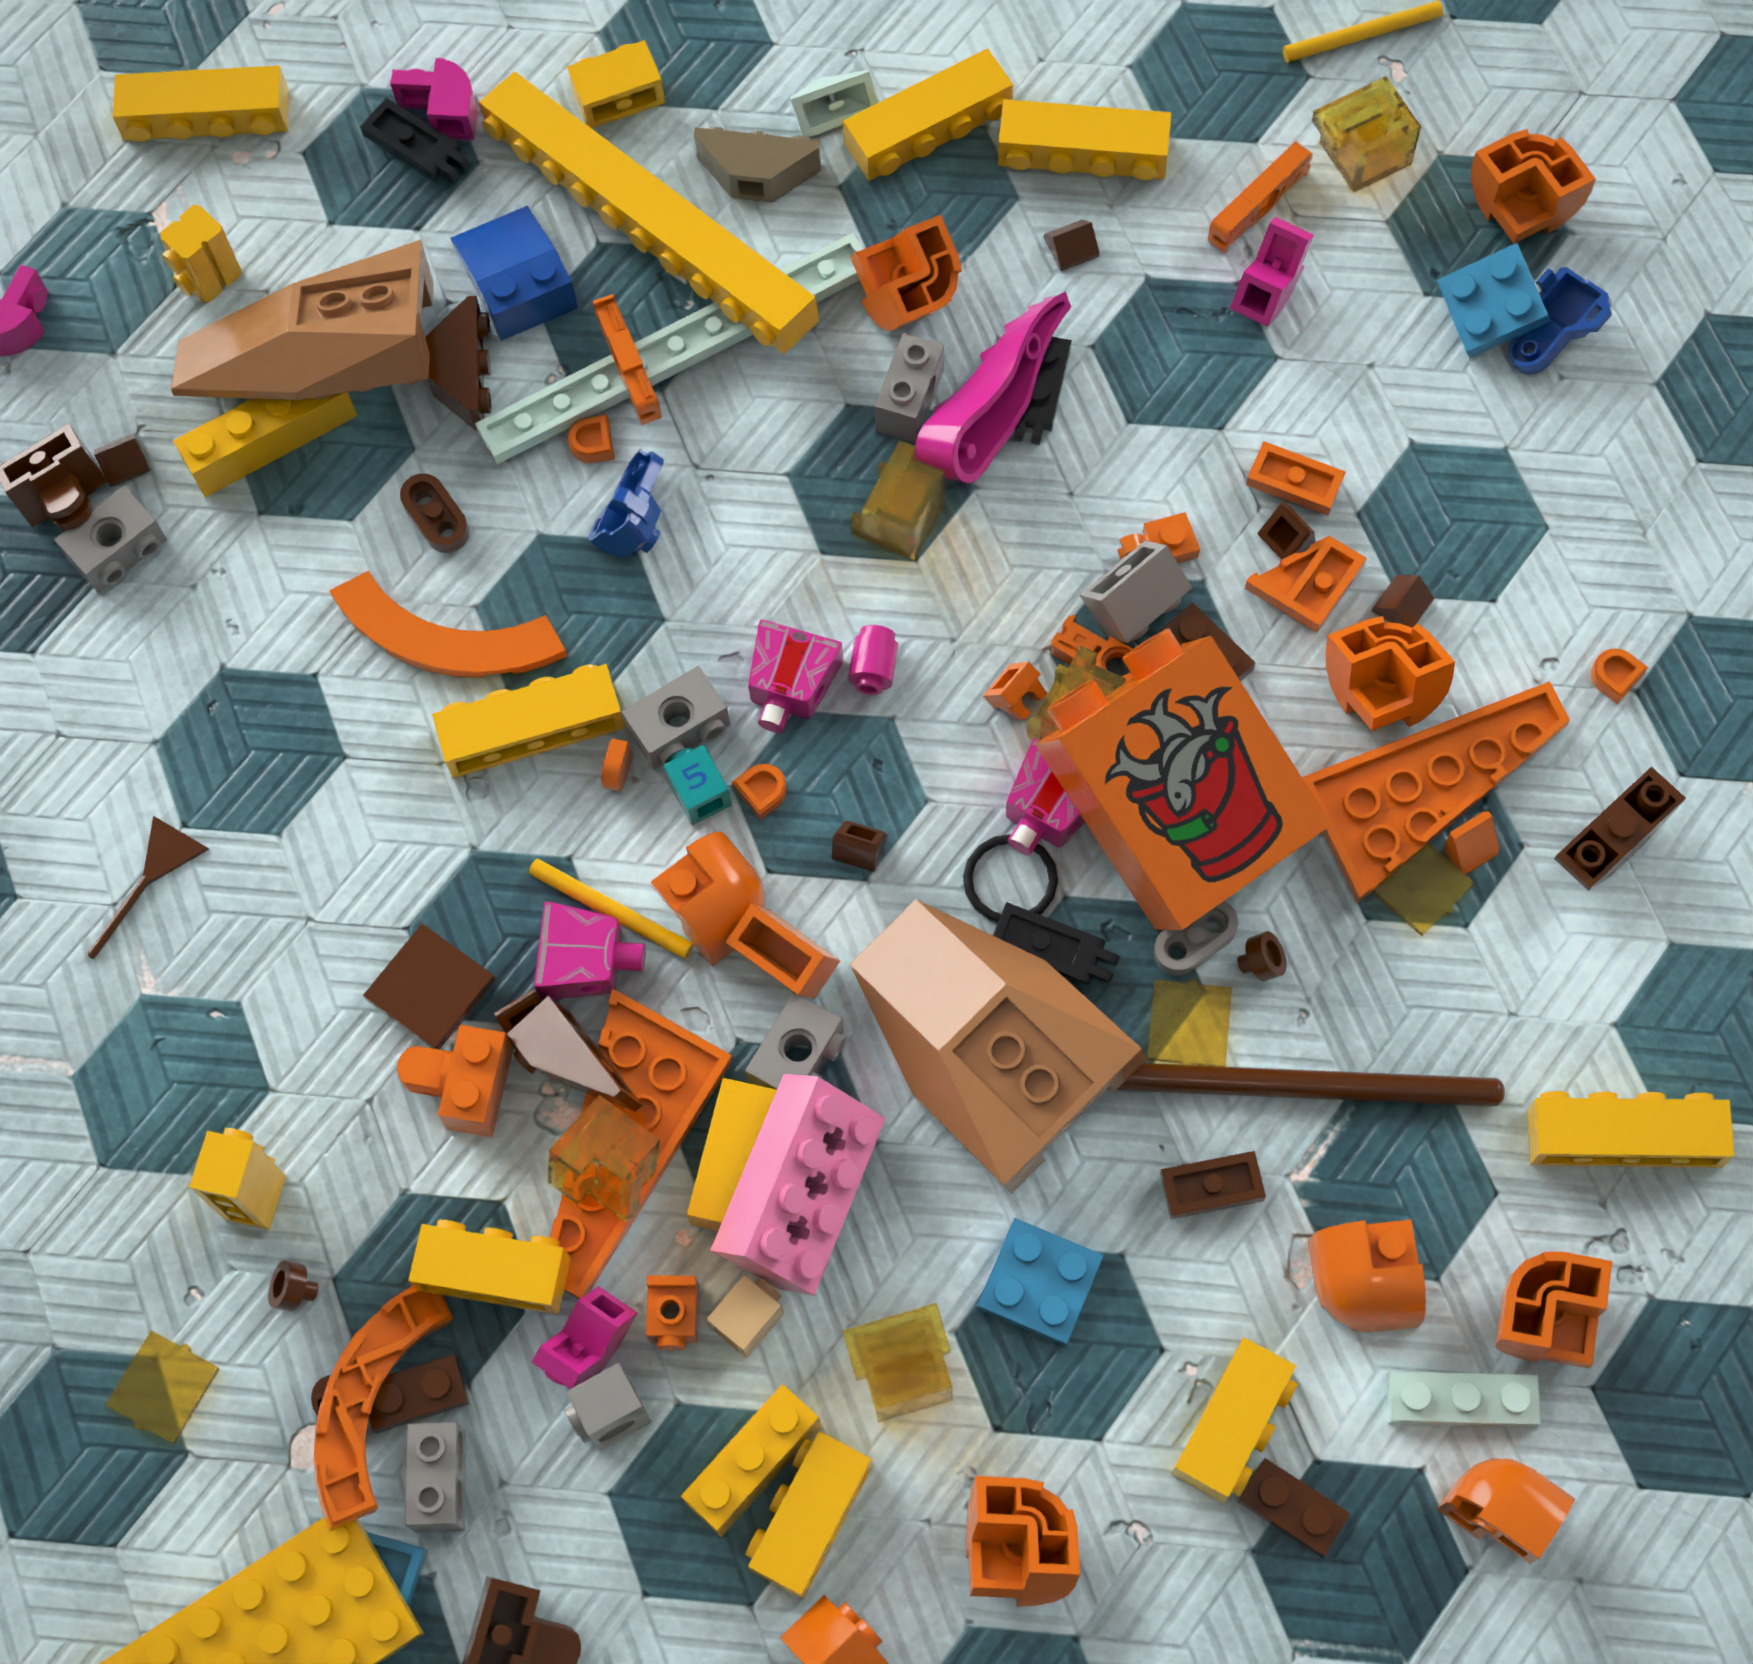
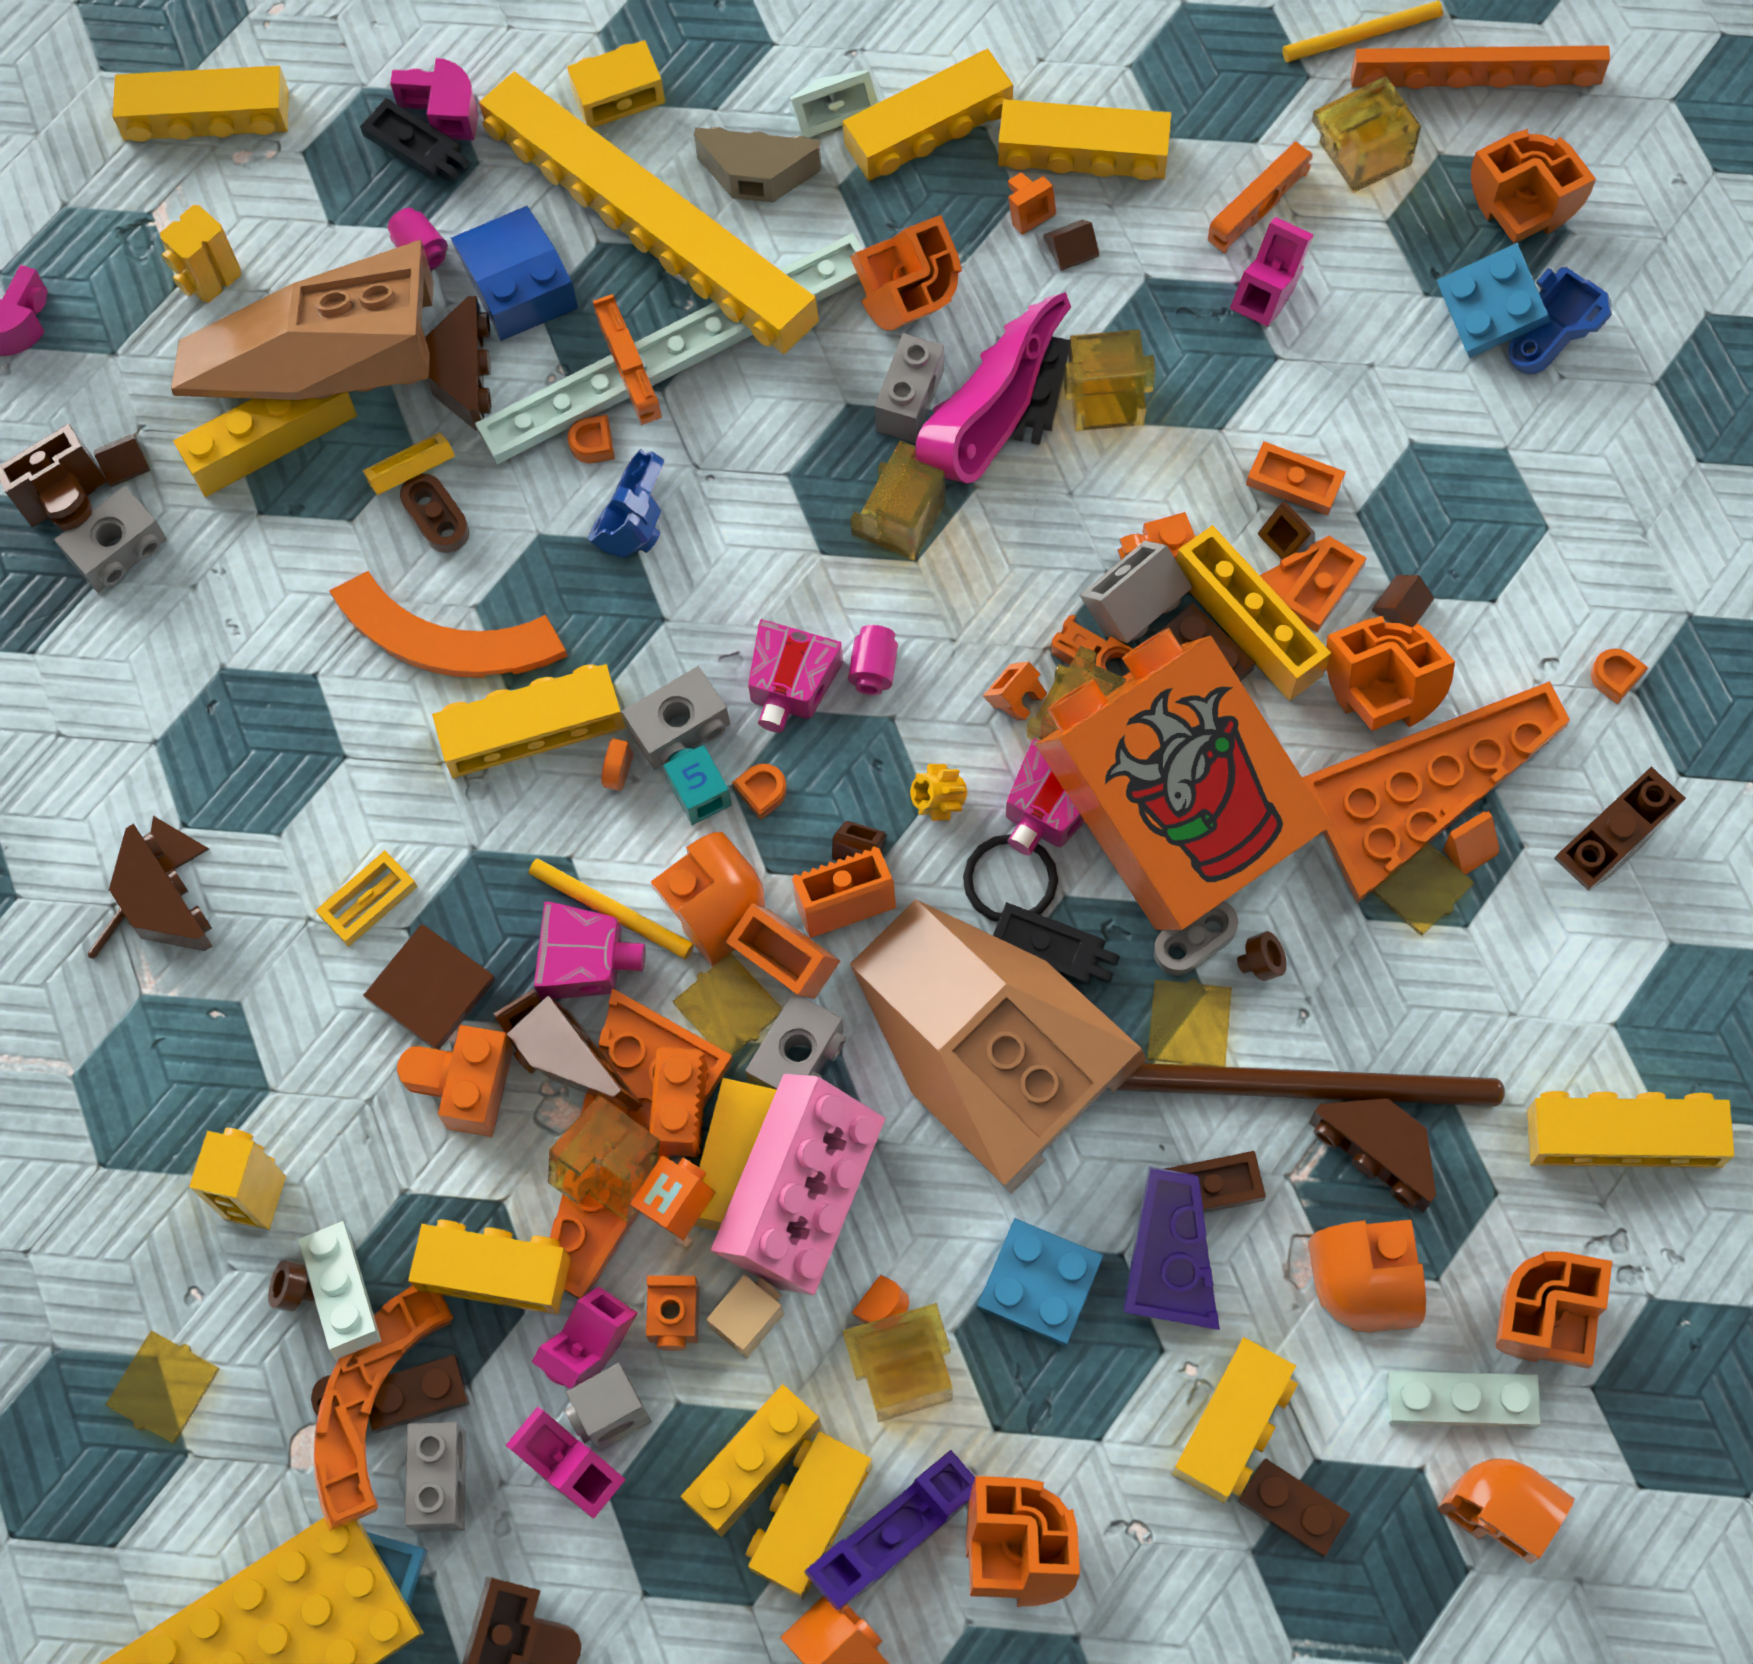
none -> reddish brown slope [109,823,212,951]
none -> light aqua plate [298,1221,381,1360]
none -> yellow tile [315,850,418,947]
none -> yellow tile [362,432,455,495]
none -> dark pink brick [387,208,448,270]
none -> dark pink brick [505,1406,626,1519]
none -> orange brick [630,1155,716,1241]
none -> orange brick [648,1047,709,1157]
none -> clear yellow piece [672,952,783,1056]
none -> orange brick [792,846,897,938]
none -> dark purple slope [804,1450,975,1612]
none -> orange tile [851,1274,909,1331]
none -> yellow gear [910,764,967,821]
none -> orange tile [1007,172,1056,235]
none -> clear yellow plate [1064,329,1156,431]
none -> dark purple wing [1123,1166,1220,1330]
none -> yellow brick [1176,525,1331,701]
none -> reddish brown slope [1309,1098,1436,1213]
none -> orange plate [1351,45,1610,89]

